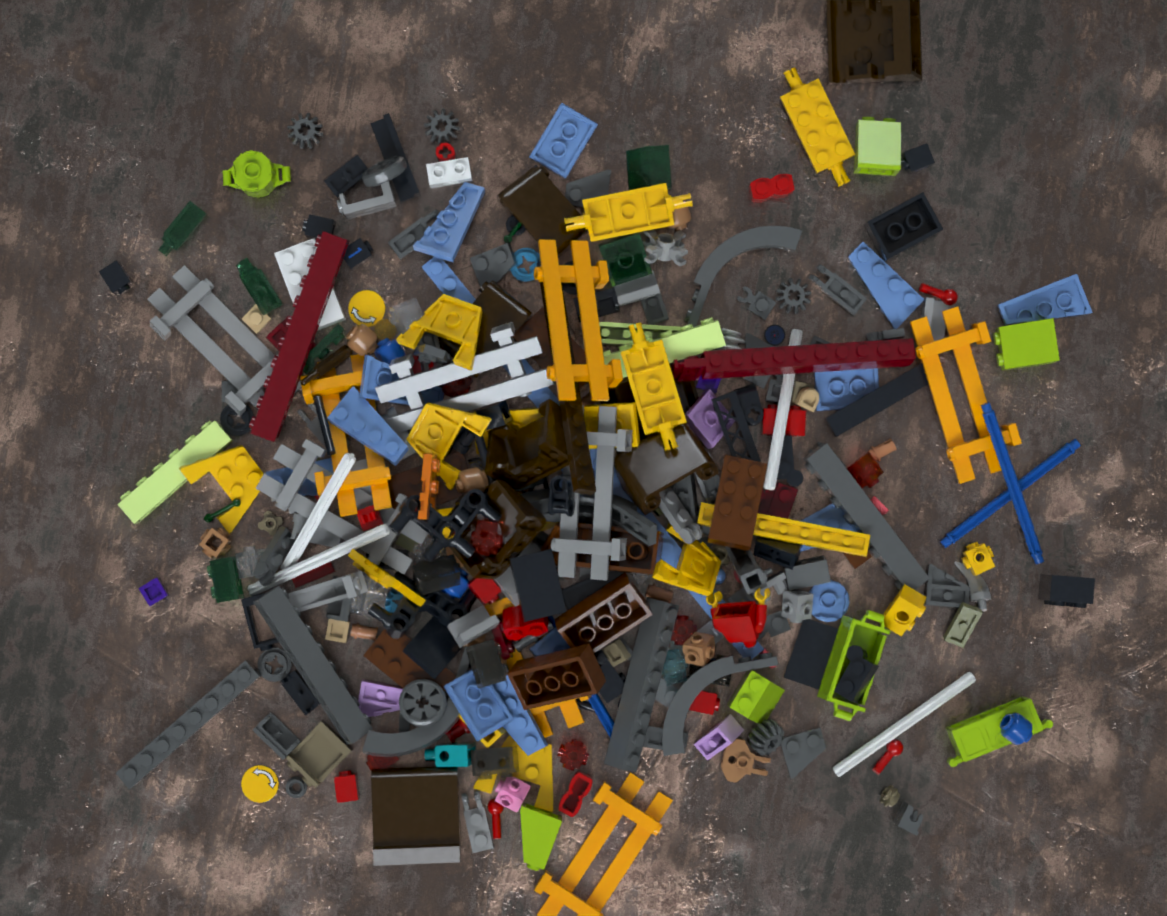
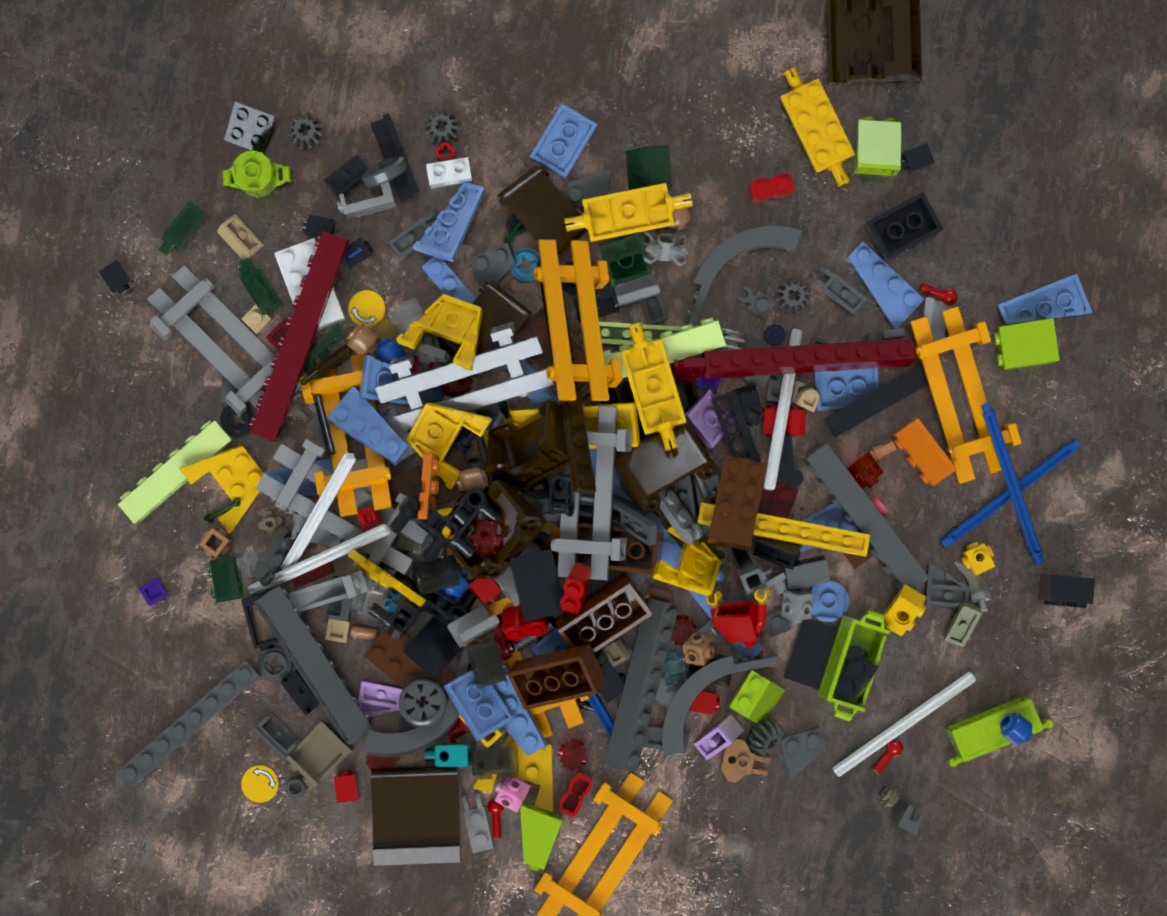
none -> tan slope [217,214,264,262]
none -> hinge [224,101,276,154]
none -> red brick [560,562,592,614]
none -> orange slope [893,418,957,486]

